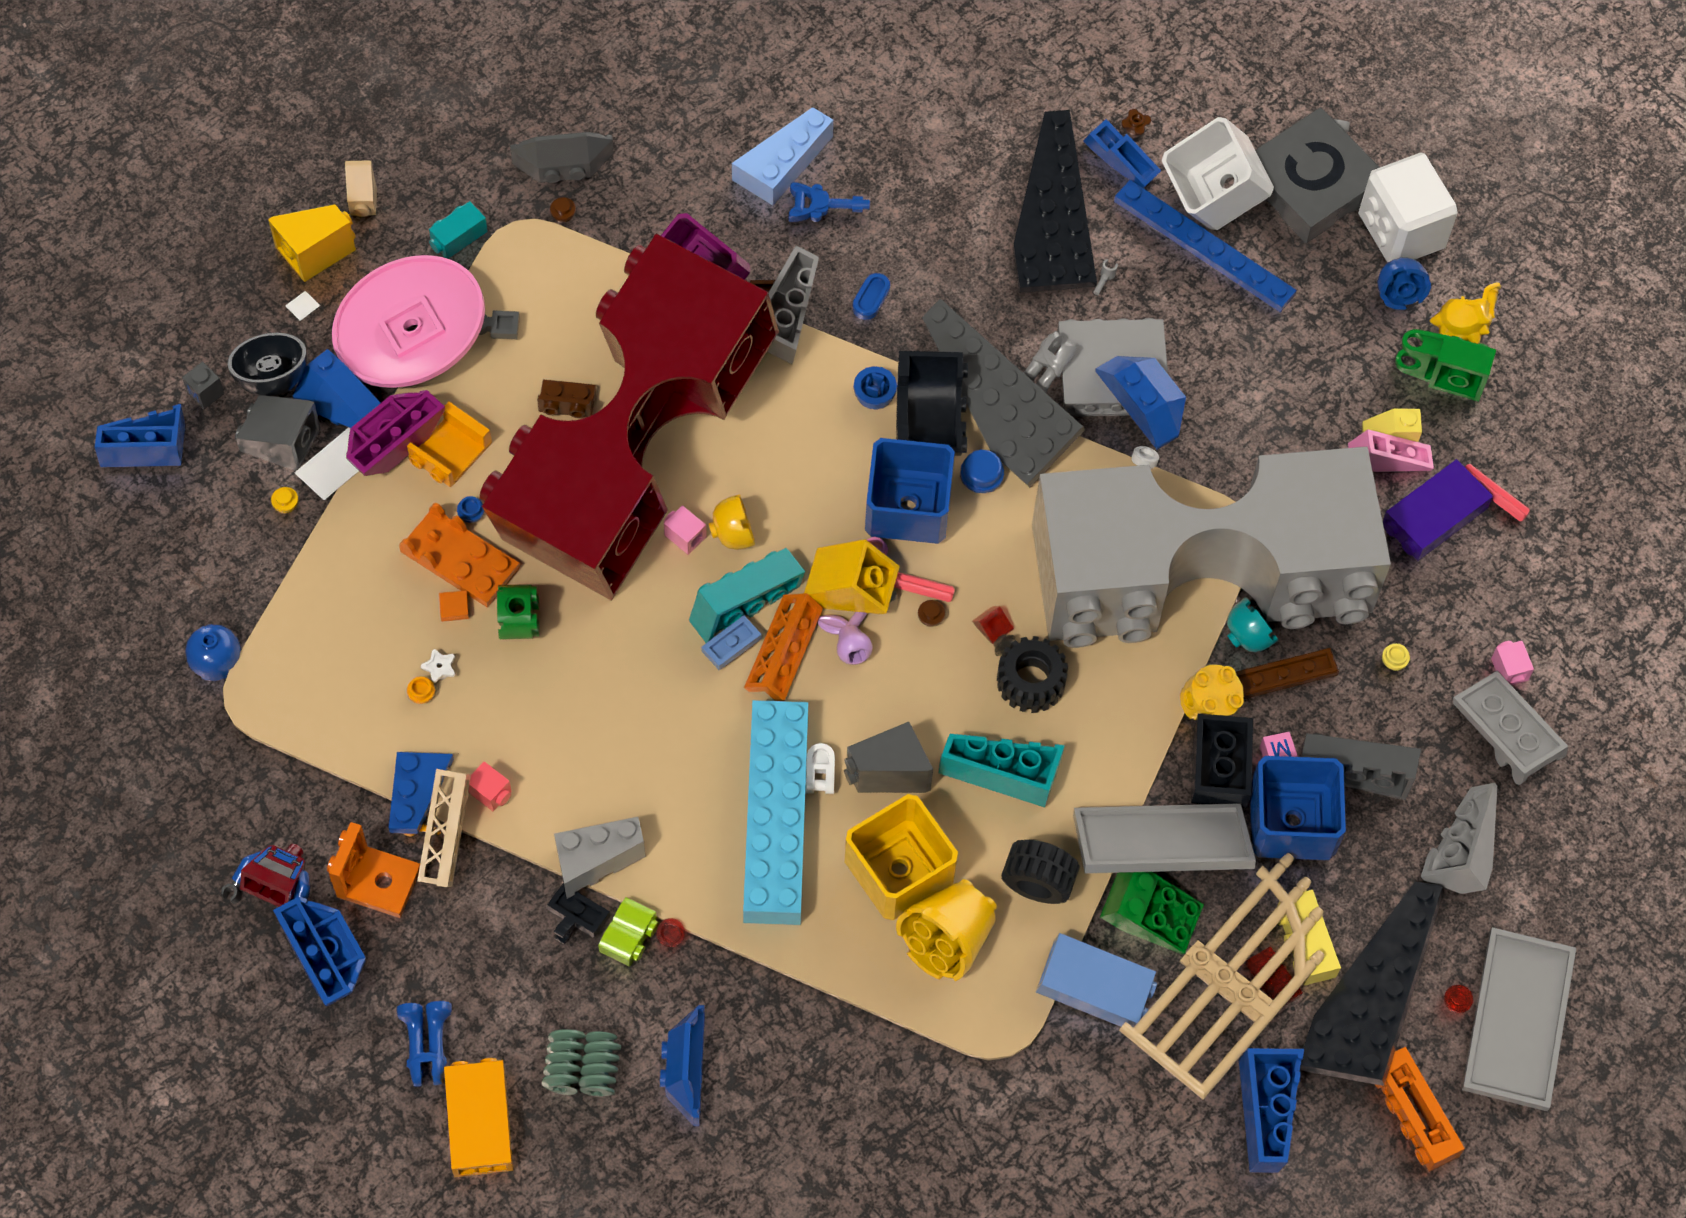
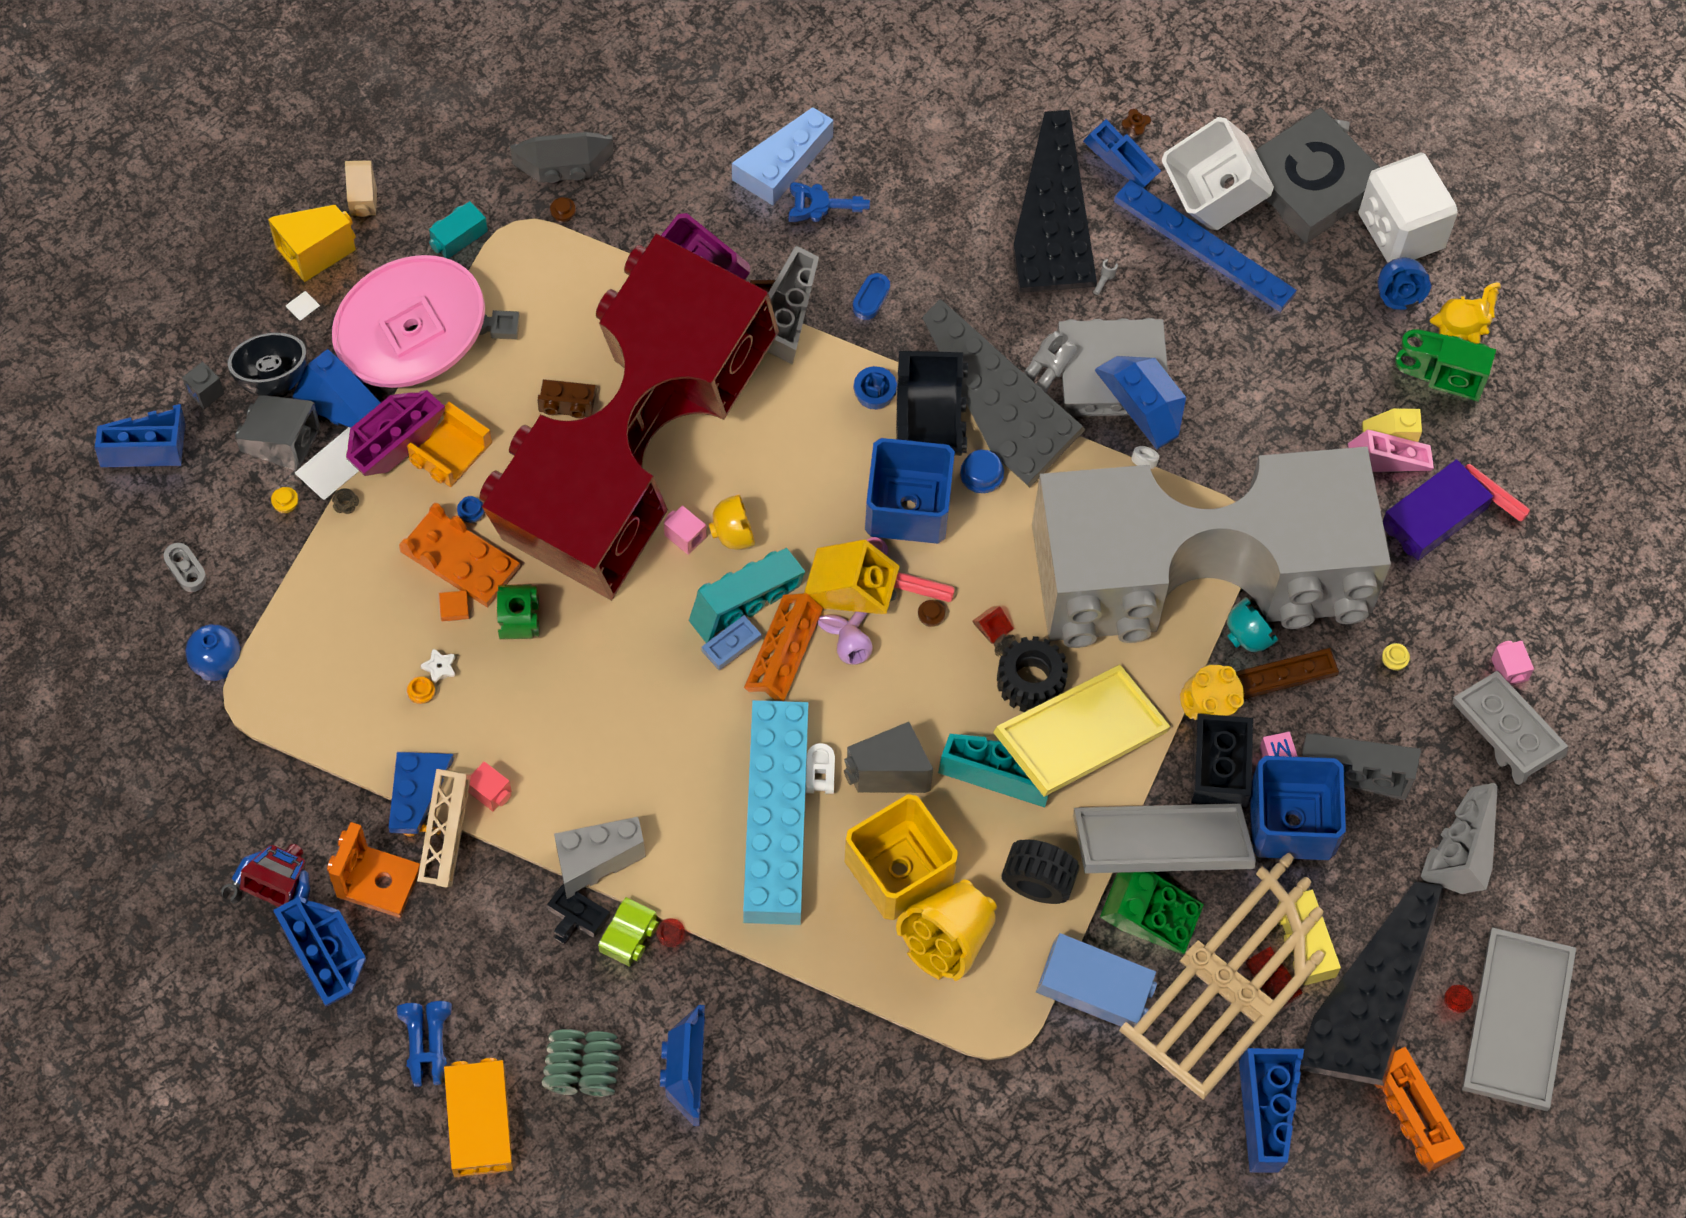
none -> light grey plate [164,543,207,592]
none -> clear smoke plate [332,488,359,514]
none -> light yellow tile [993,665,1171,797]

